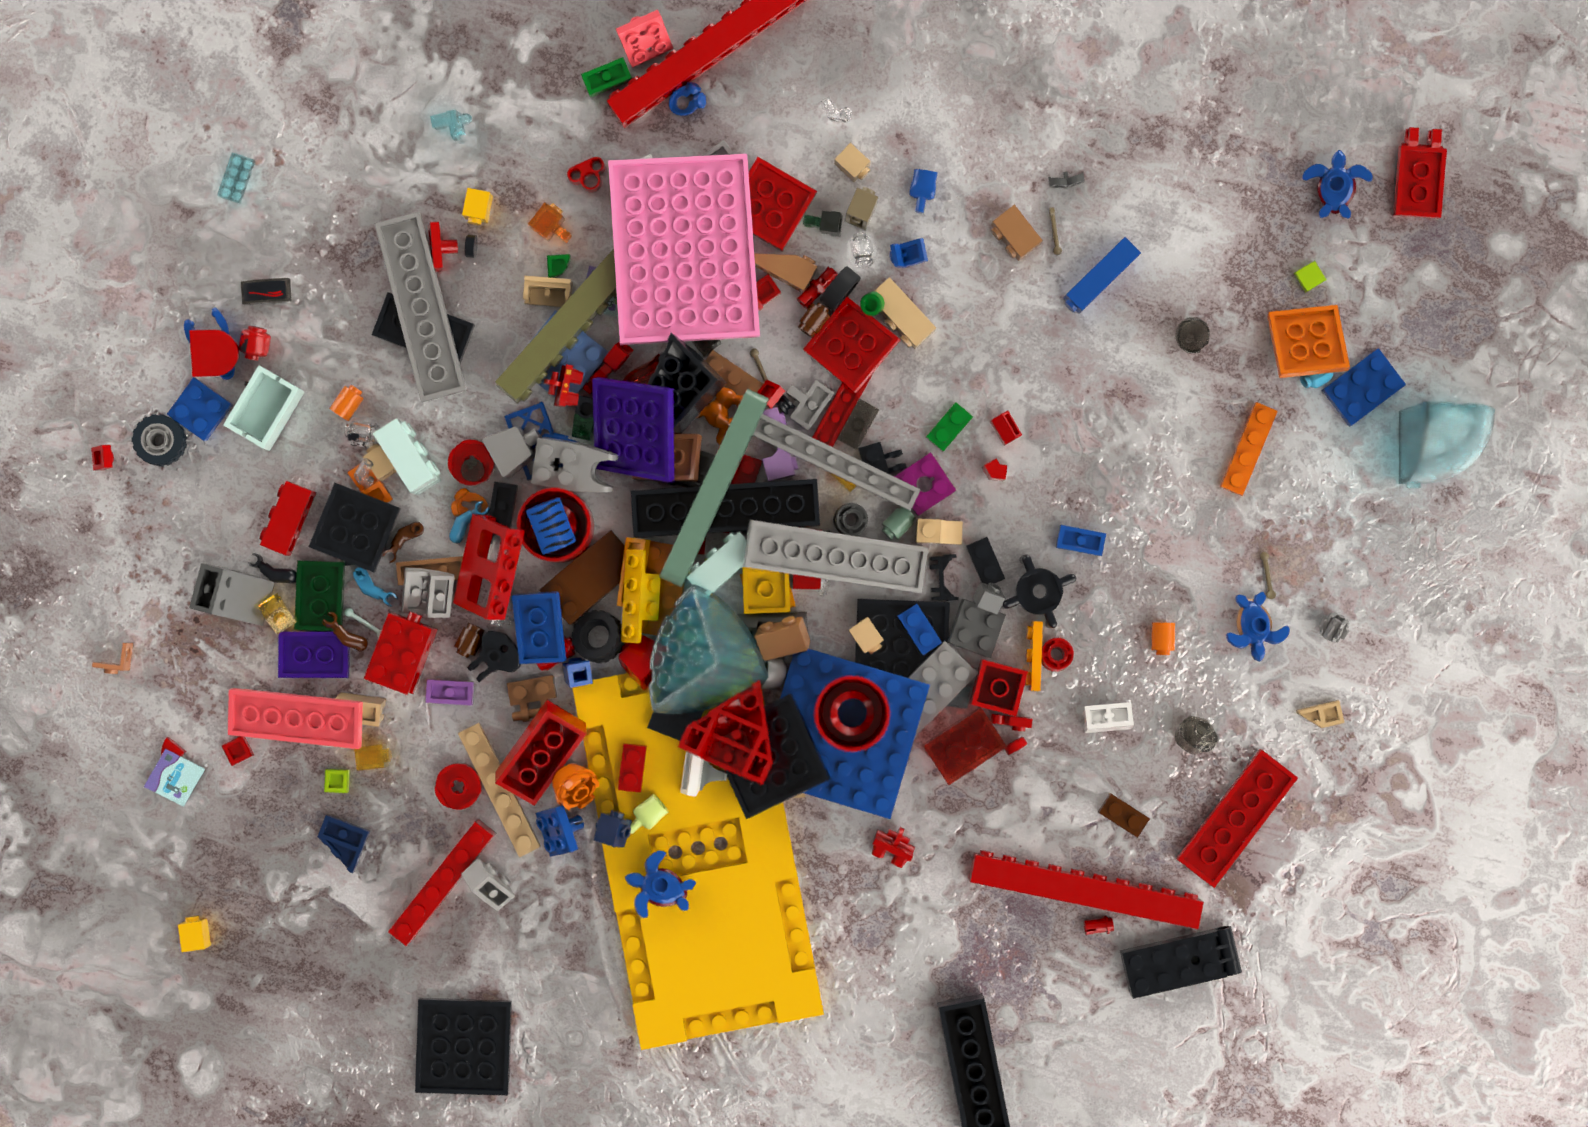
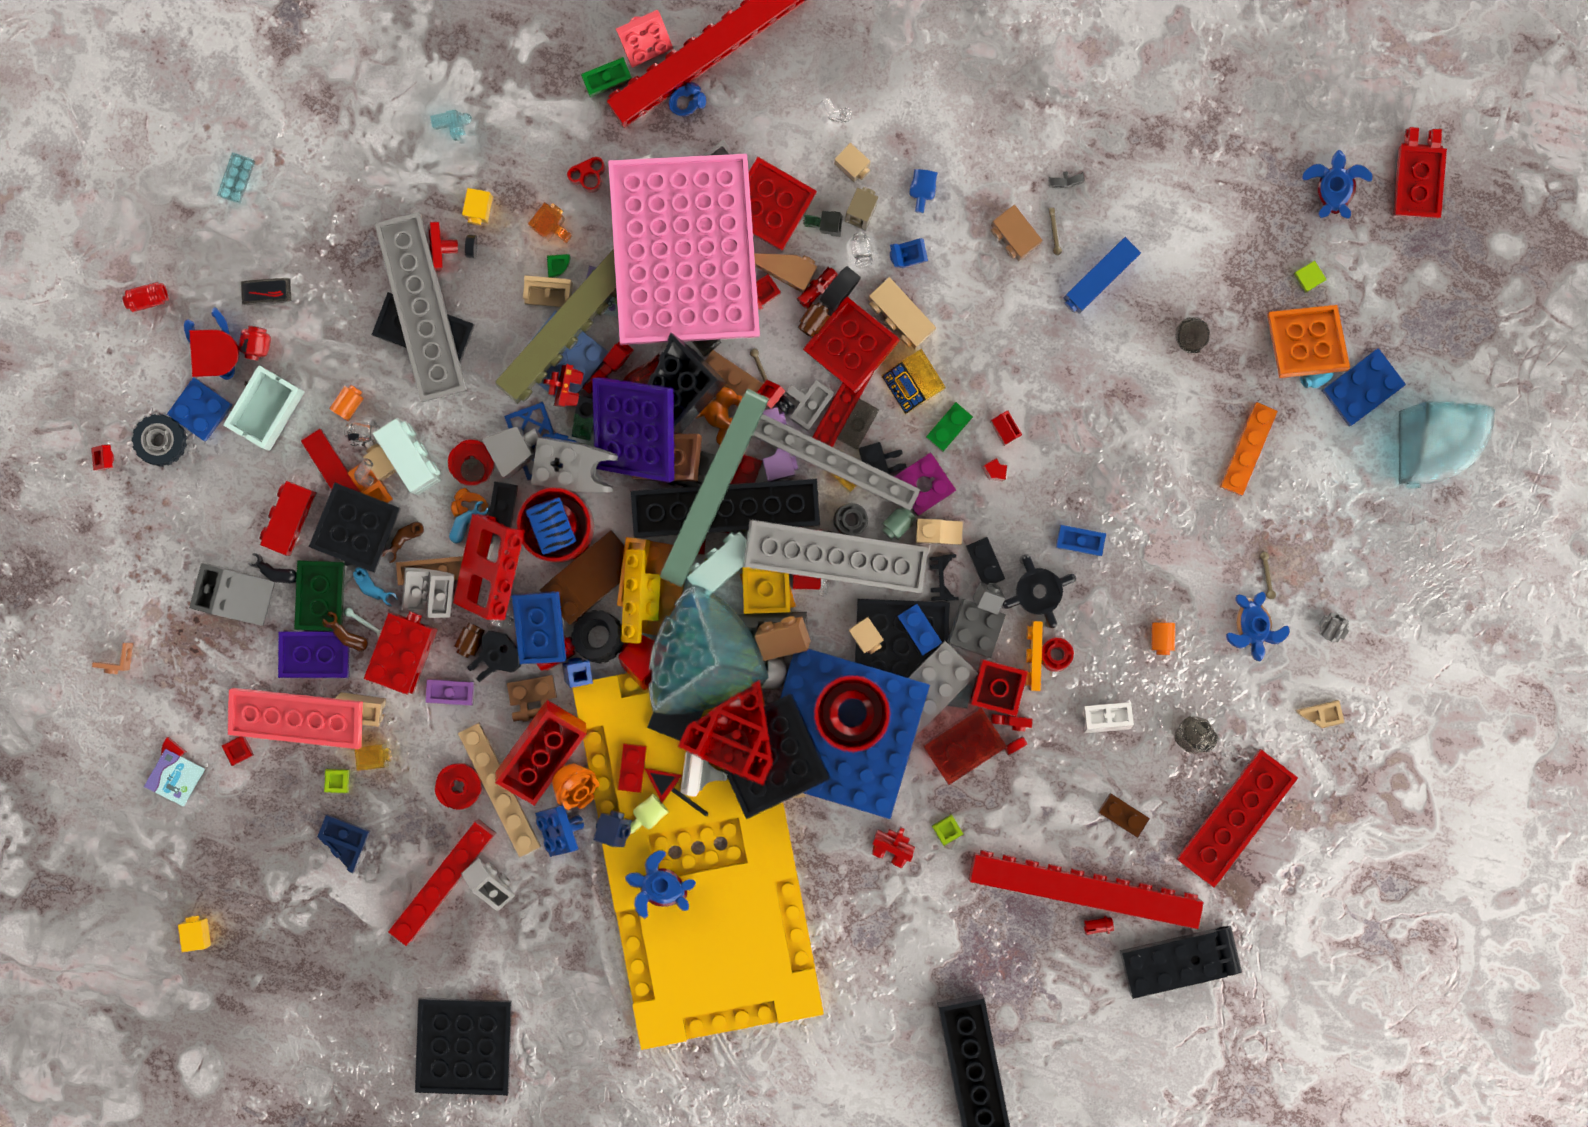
clear yellow brick [258,593,297,634] -> none
green tile [860,291,885,316] -> none
none -> red head [122,282,169,312]
none -> red tile [301,429,360,492]
none -> piece [644,768,708,816]
none -> slope [881,349,946,415]
none -> lime tile [932,814,964,846]

